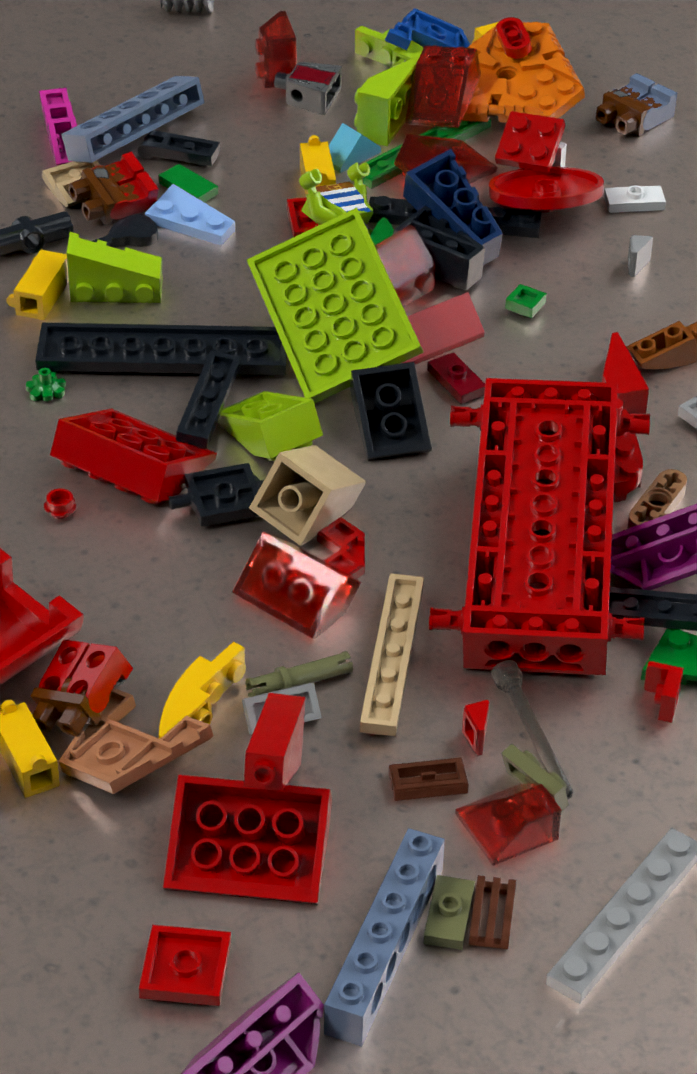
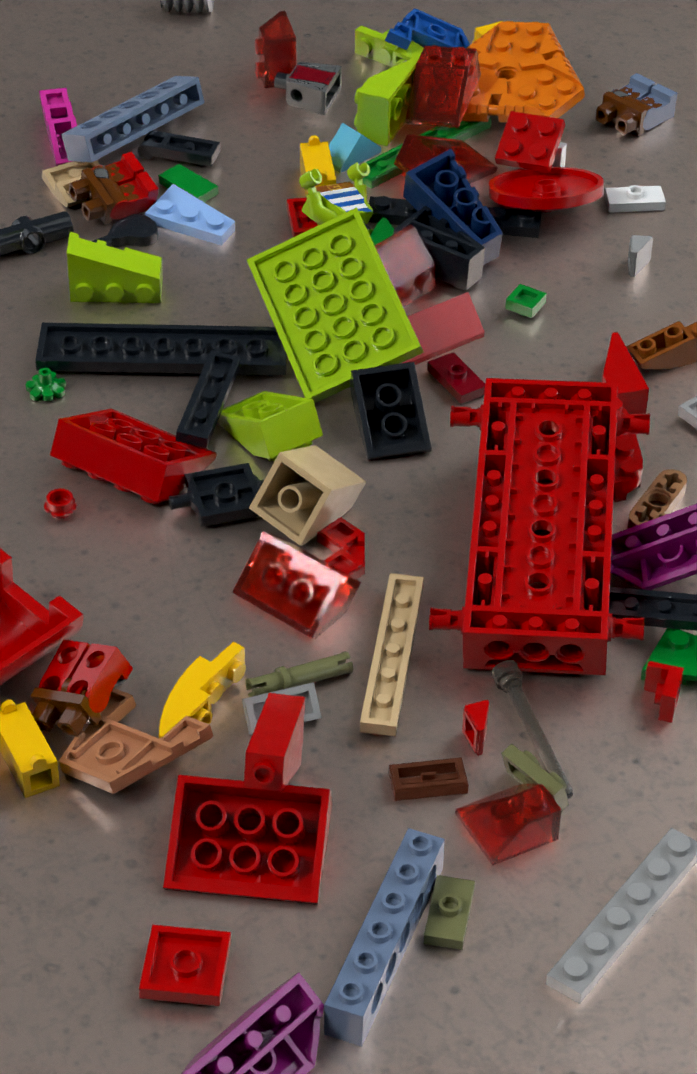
yellow brick [6,250,69,320] -> none
copper tile [469,875,516,950] -> none
red plate [496,17,532,59] -> none

